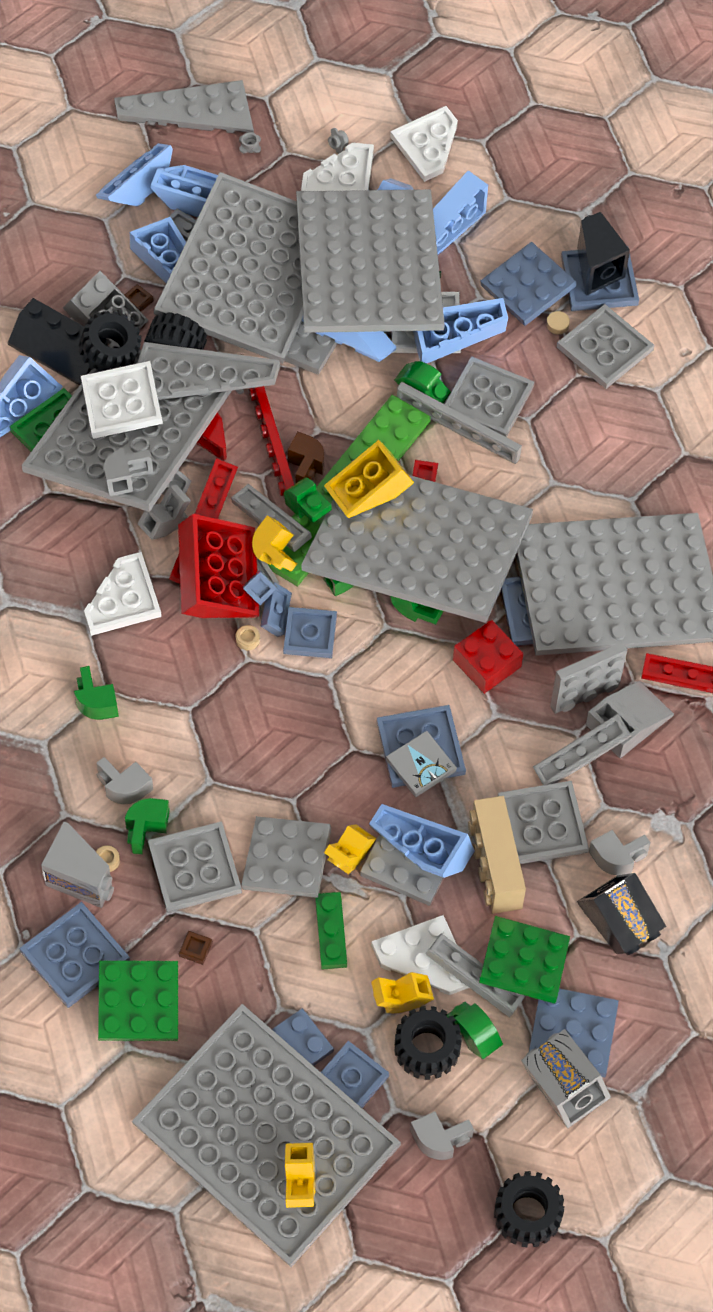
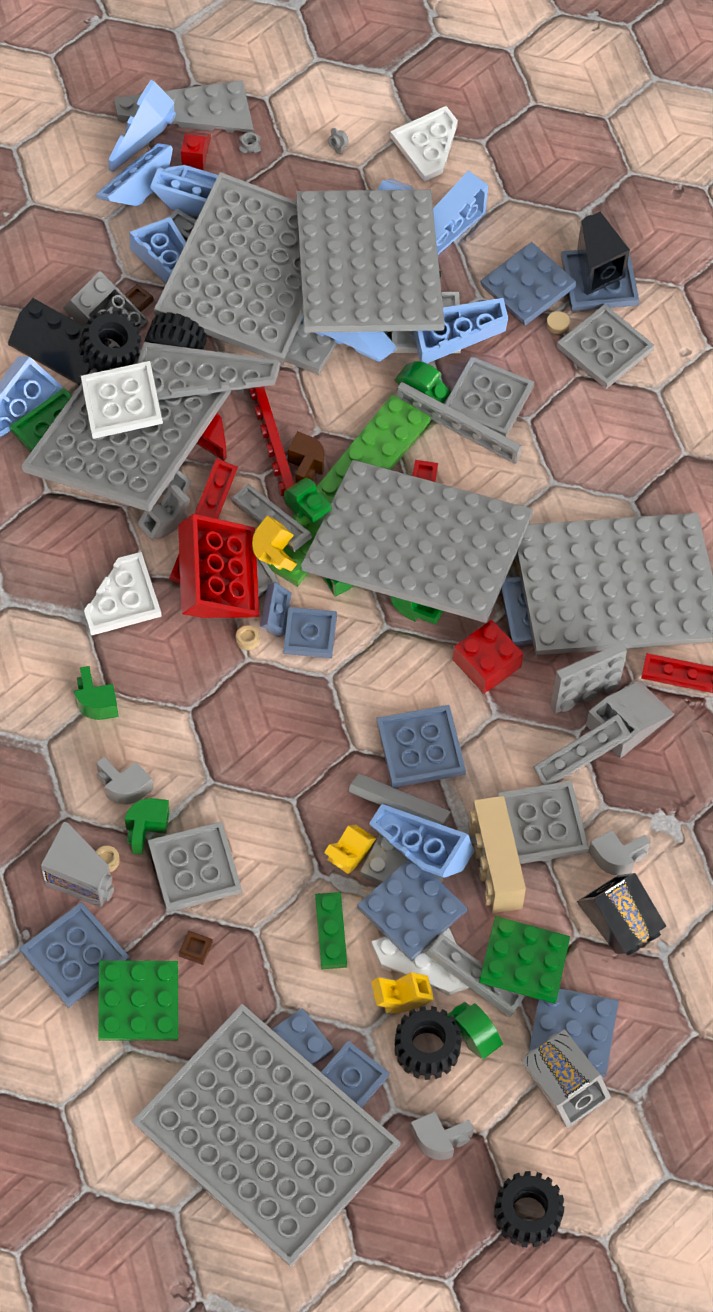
light grey brick [104,448,153,497] -> none
light grey plate [241,816,332,898] -> none
sand blue plate [243,570,277,605] -> none
yellow brick [285,1143,315,1208] -> none
white plate [301,143,374,191] -> none
yellow slope [324,440,414,518] -> none
light grey tile [386,731,457,797] -> none
none -> light blue wedge [108,80,176,172]
none -> red slope [181,132,211,171]
none -> light grey tile [349,774,451,826]
none -> sand blue plate [357,859,467,961]

